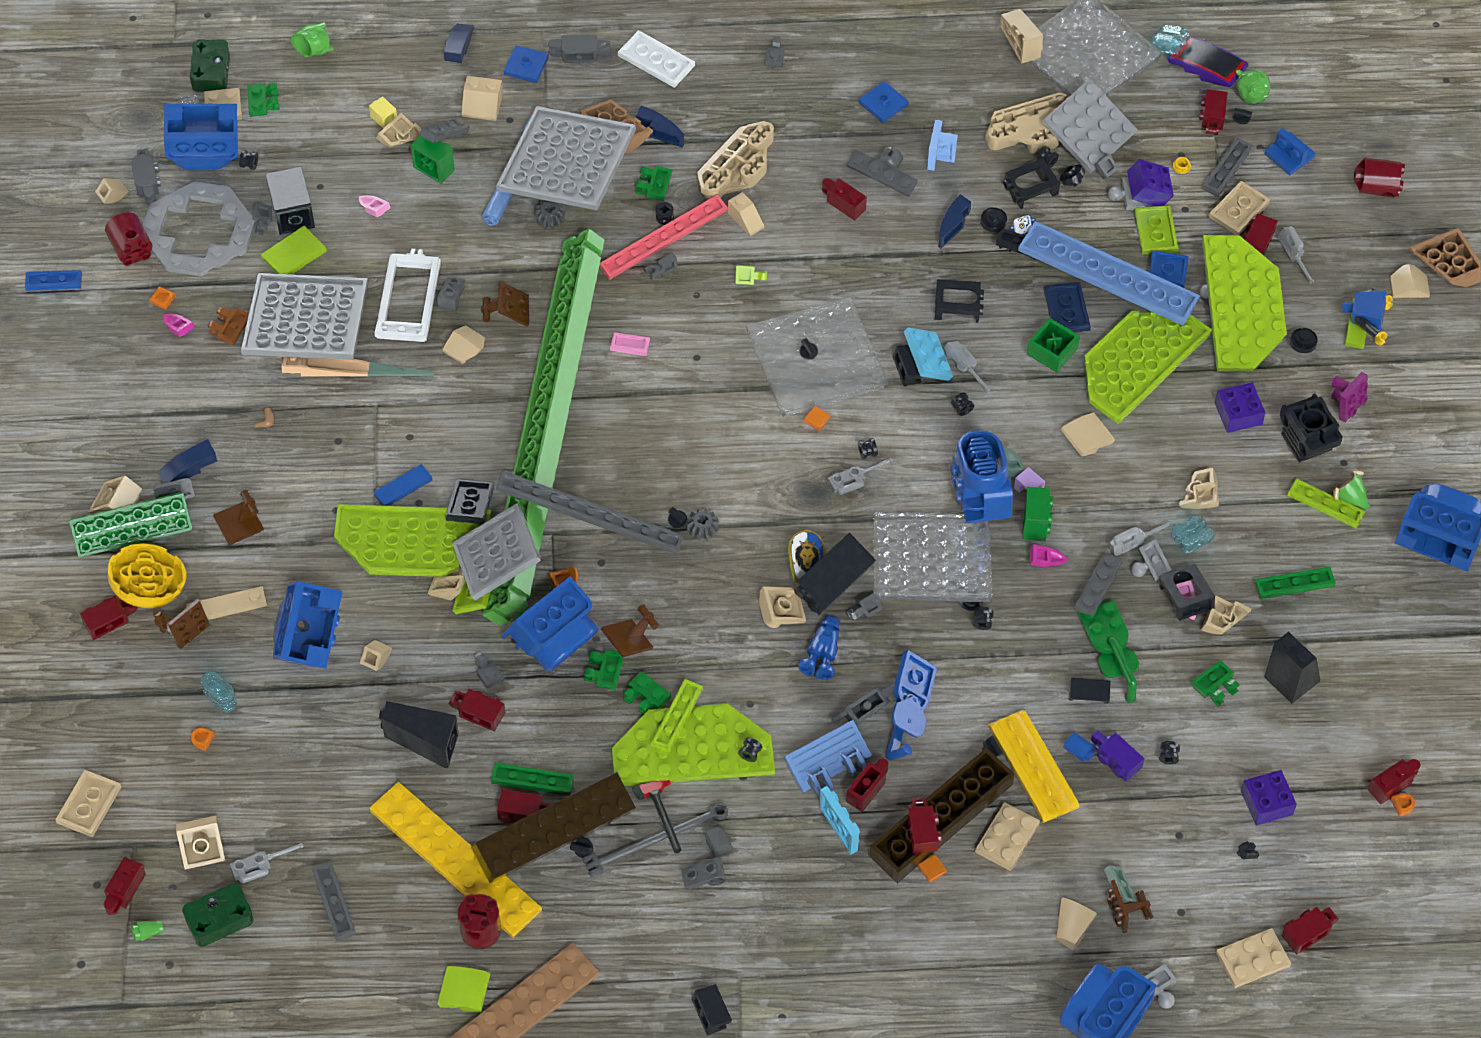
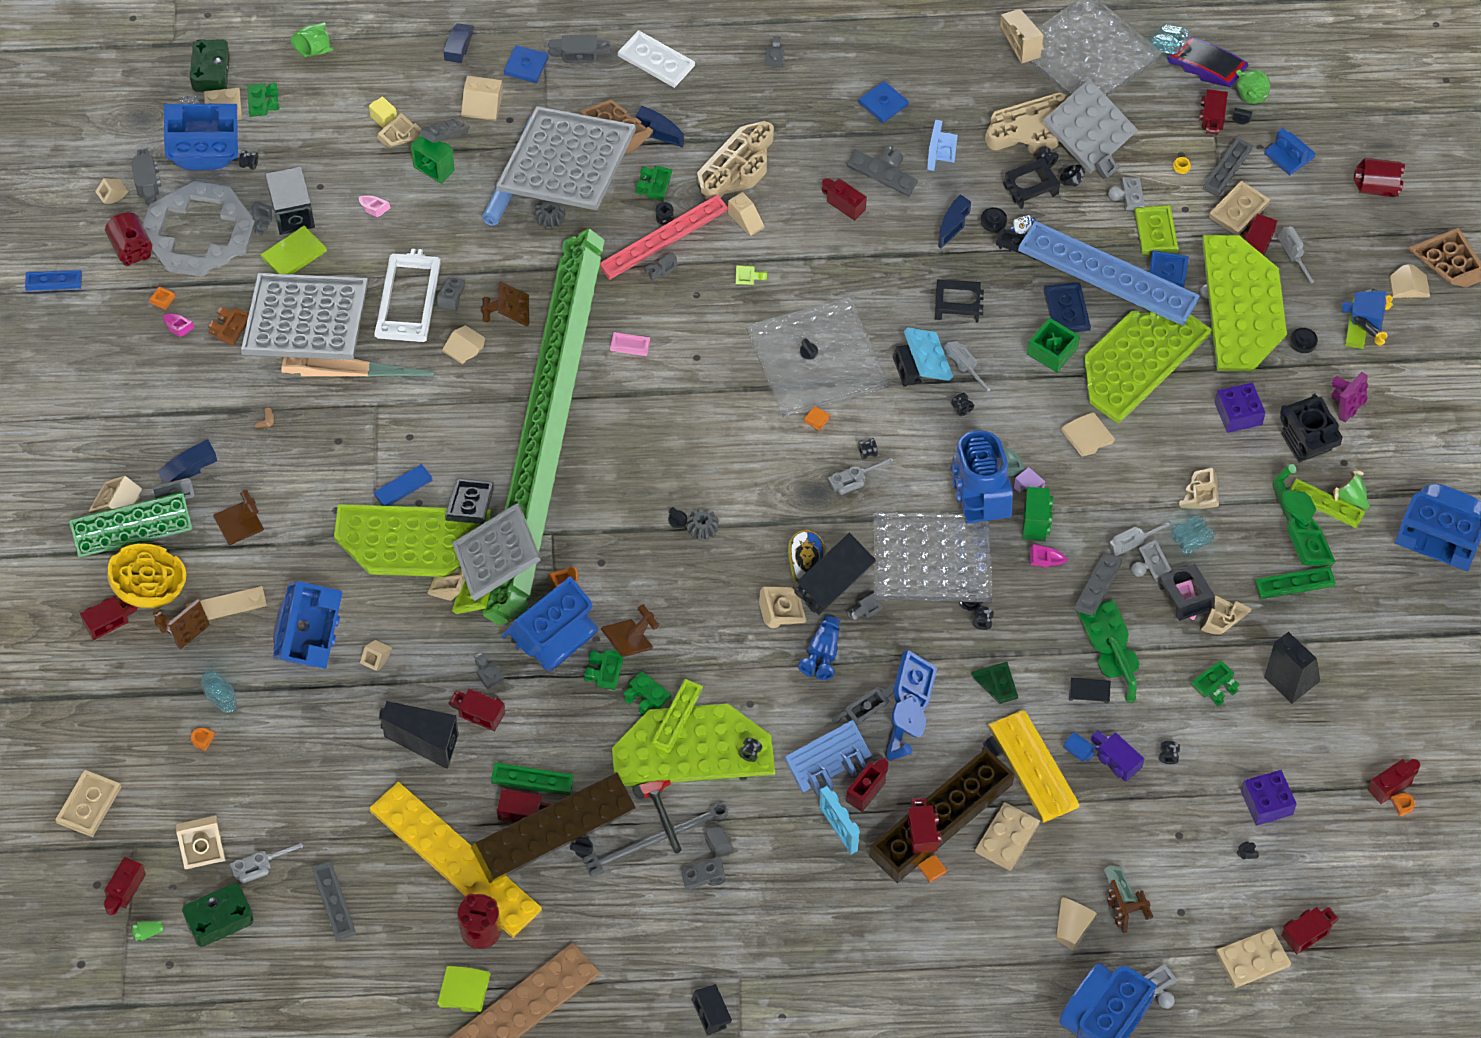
dark grey plate [496,470,683,554] -> none
dark purple brick [1127,159,1174,206] -> none
none -> dark green wing [971,662,1019,704]
none -> green plate [1273,463,1336,566]

